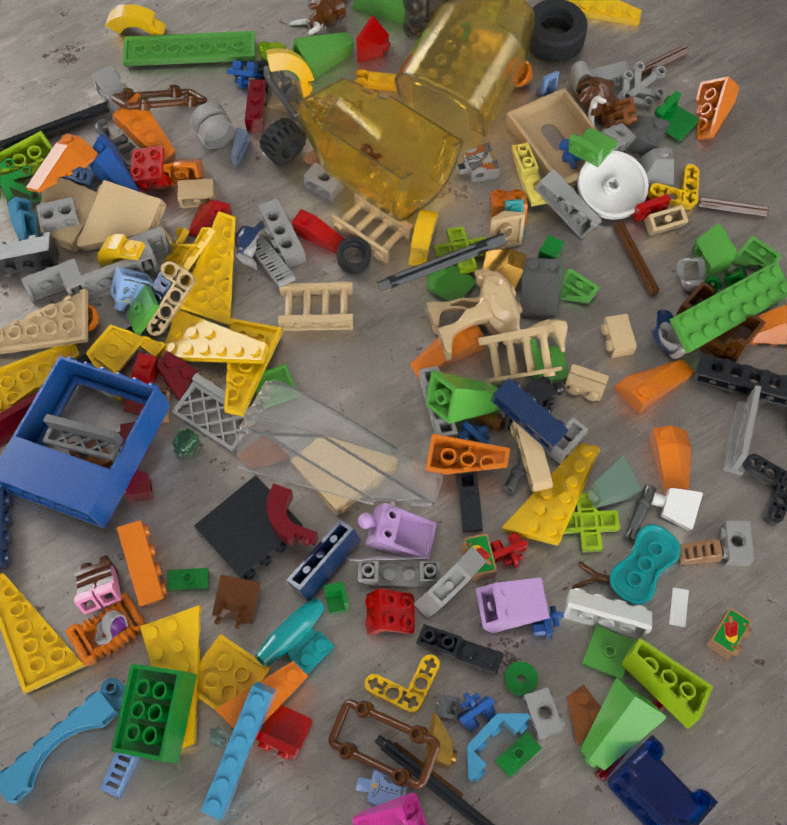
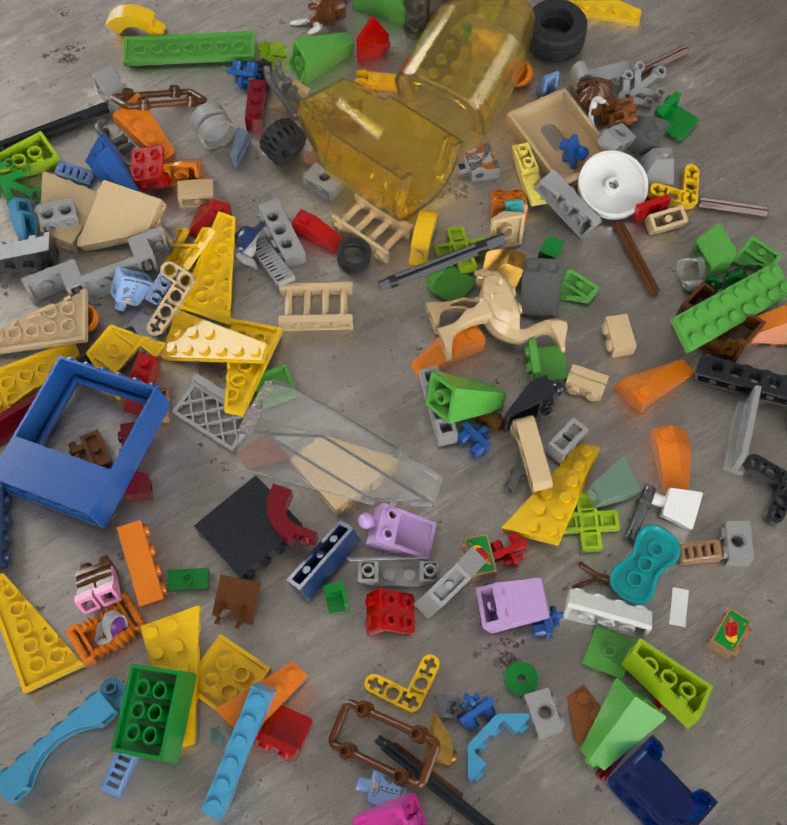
orange wedge [26,134,99,192] -> none
dark grey fence [43,414,124,461] -> none
yellow arch [97,234,146,268] -> none
bright green plate [126,285,159,335] -> none
dark red wing [156,350,199,401] -> none
clear green head [171,428,201,457] -> none
teal plate [255,598,335,675] -> none
yellow arch [266,48,314,100] -> none
reddish brown arm [359,143,383,167] -> none
black slope [416,624,504,675] -> none
orange wedge [425,434,510,475] -> none
black slope [455,471,483,533] -> none
tan fence [478,324,562,385] -> none
dark blue brick [491,378,569,452] -> none
green plate [495,732,542,778] -> none
bright green bracket [569,128,617,167] -> none
light grey hair [651,309,690,359] -> none
orange wedge [696,76,739,140] -> none

